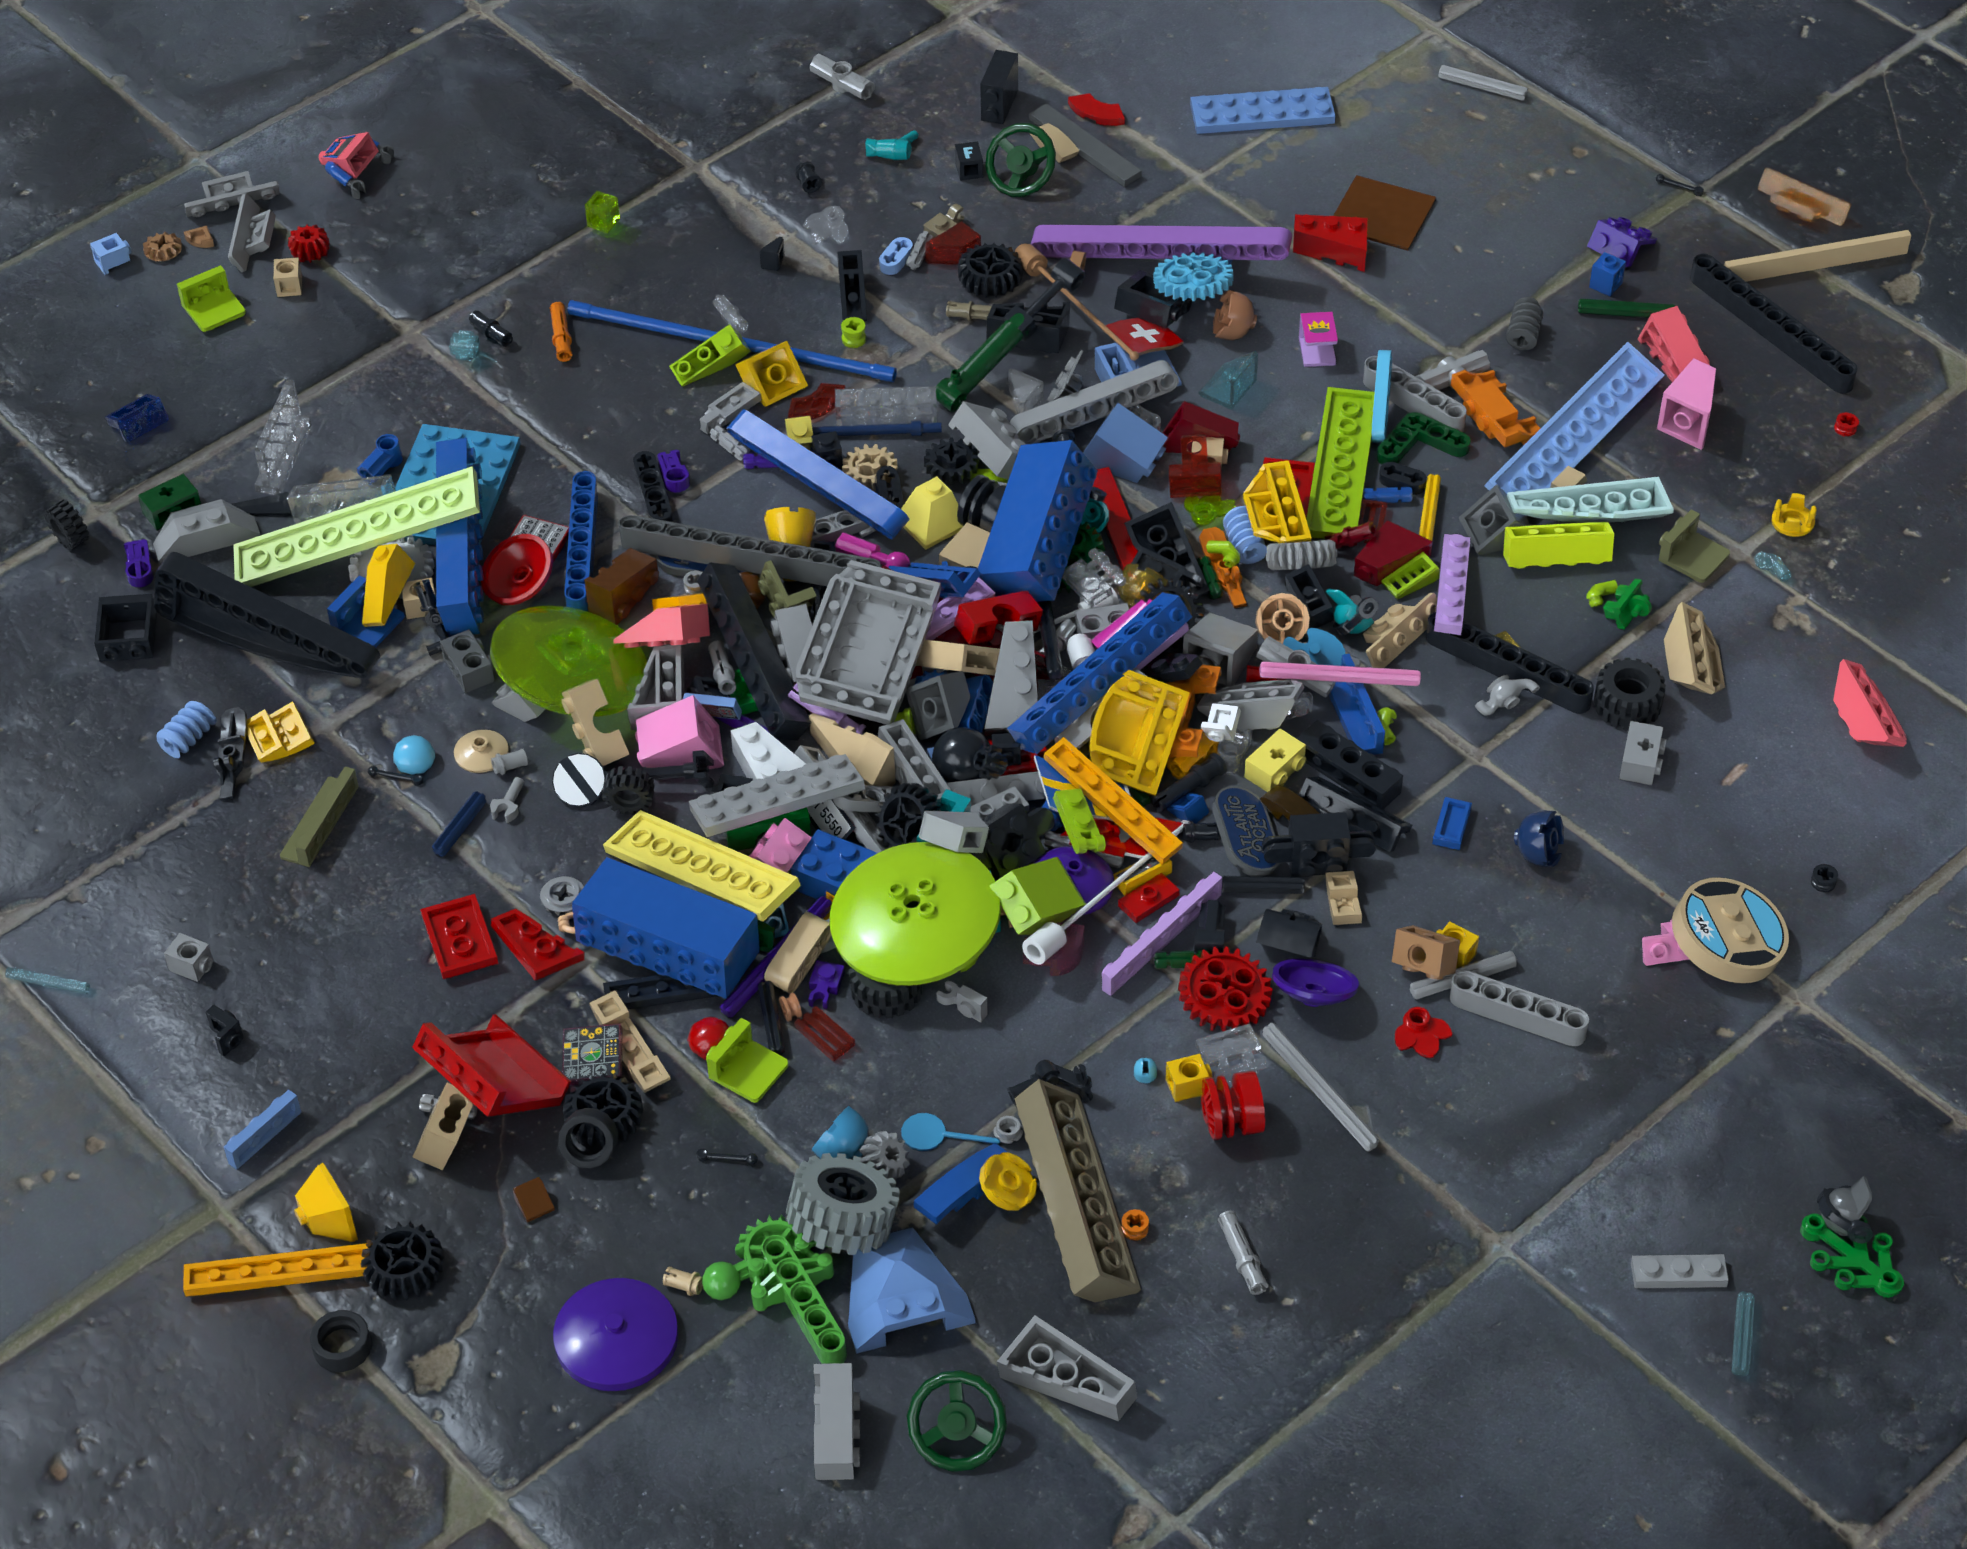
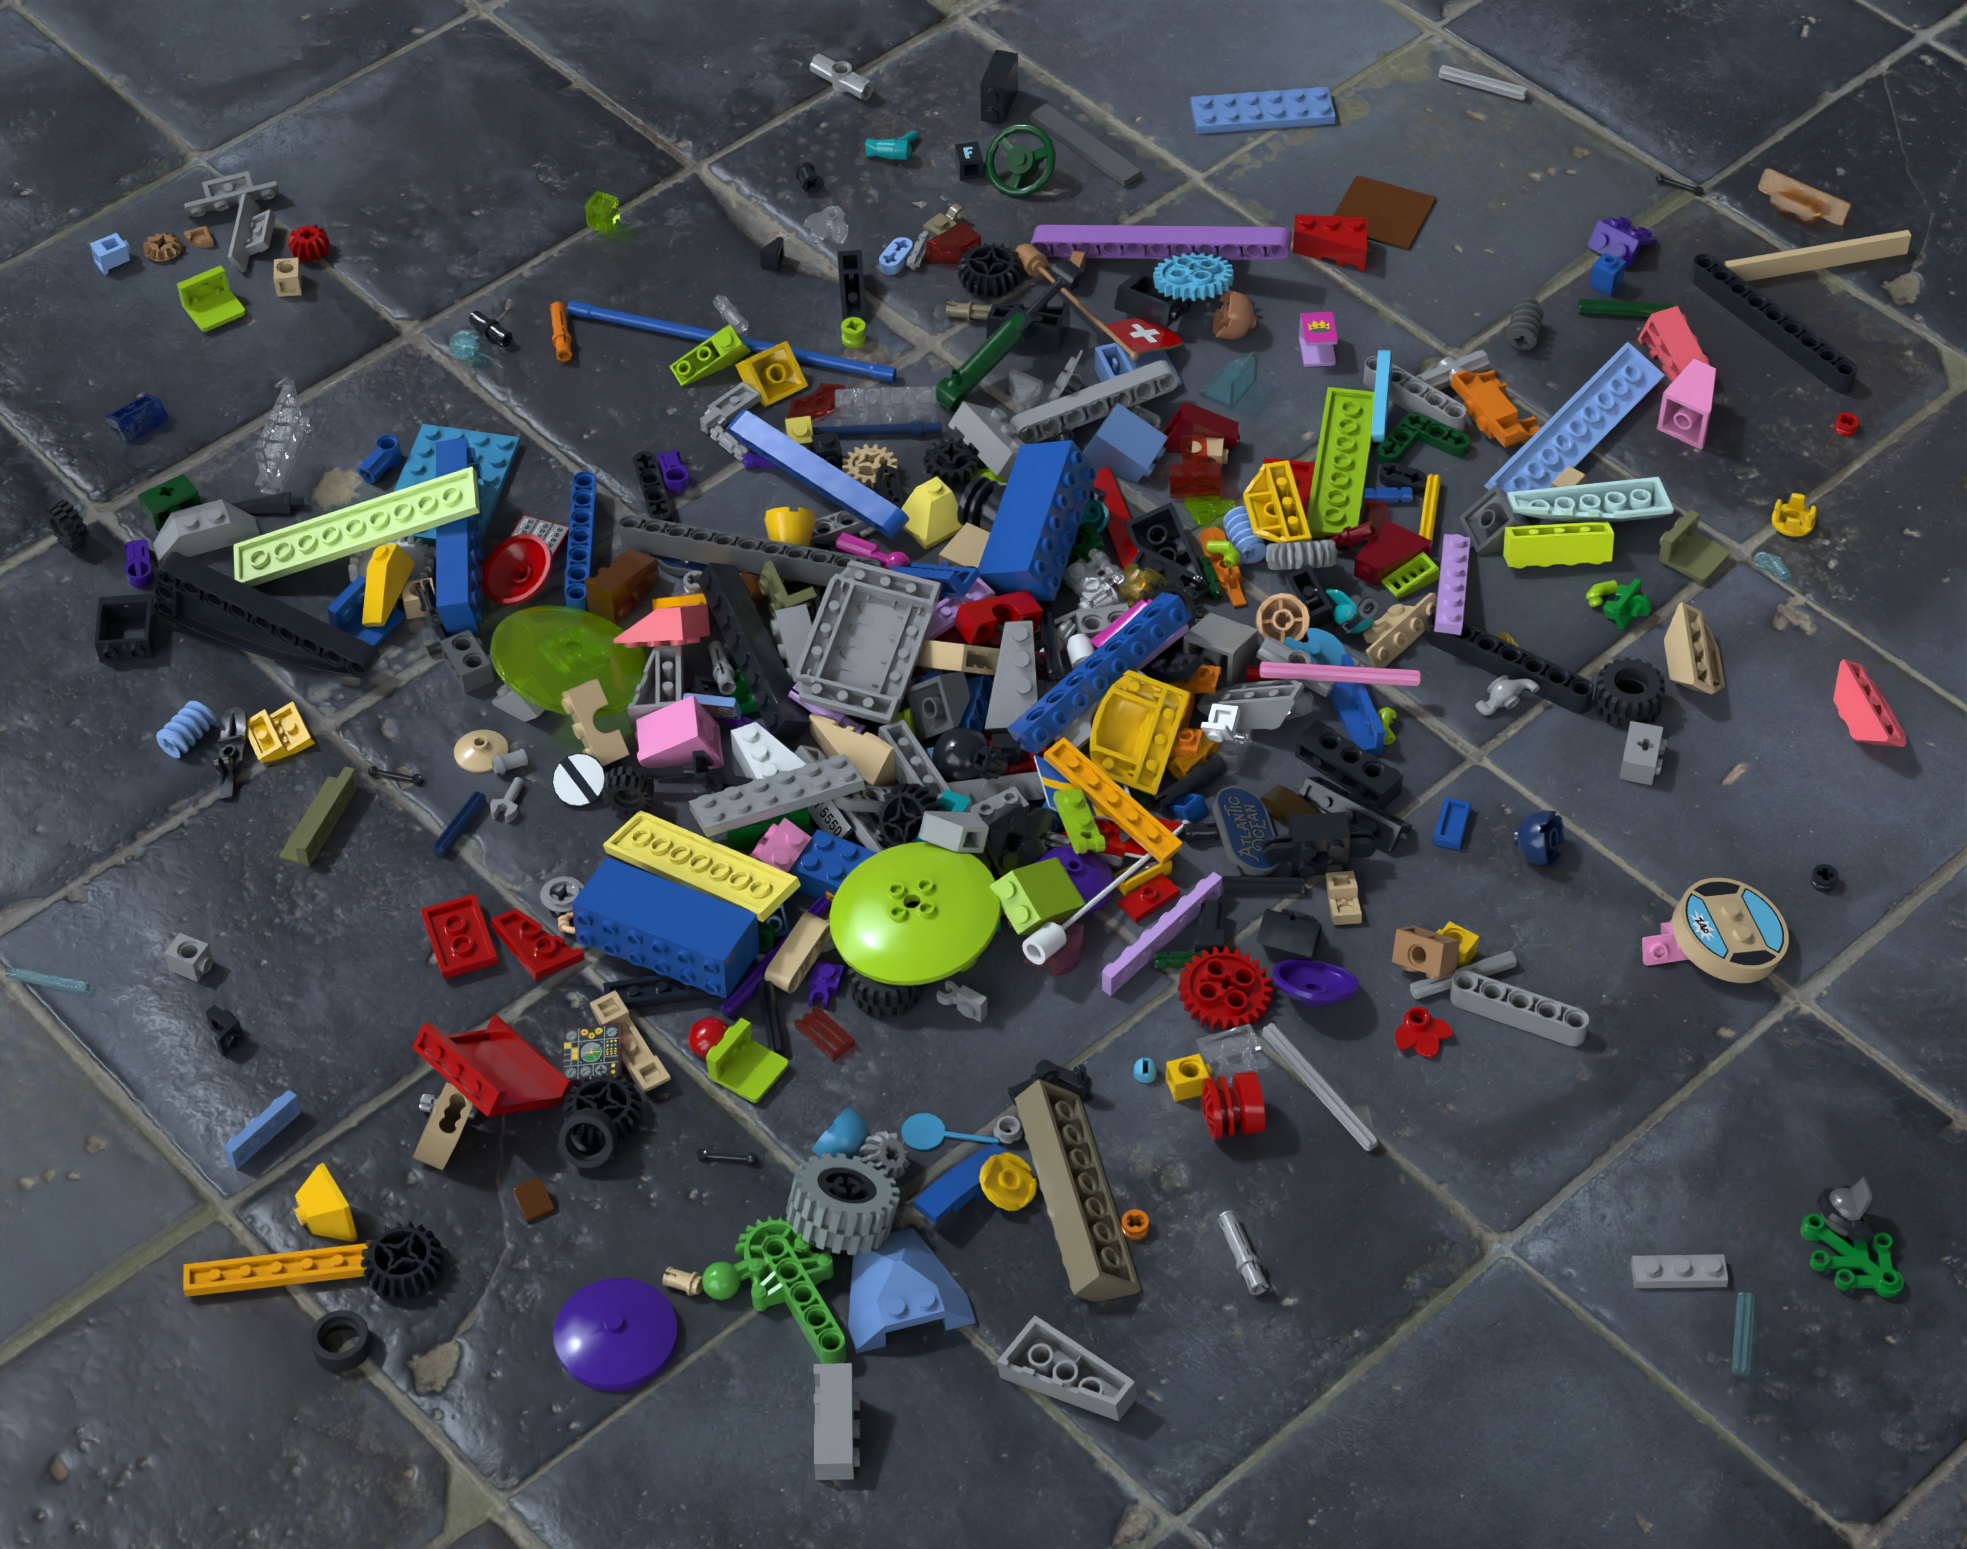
clear brick [287,475,396,524] -> none
torso [319,132,394,199] -> none
medium azure hair [393,735,435,775] -> none
nougat bush [779,993,802,1022] -> none
dark green piece [906,1370,1007,1472] -> none
tan slope [1030,123,1079,163] -> none
red tile [1068,93,1125,126] -> none
light yellow brick [1244,729,1306,792] -> none

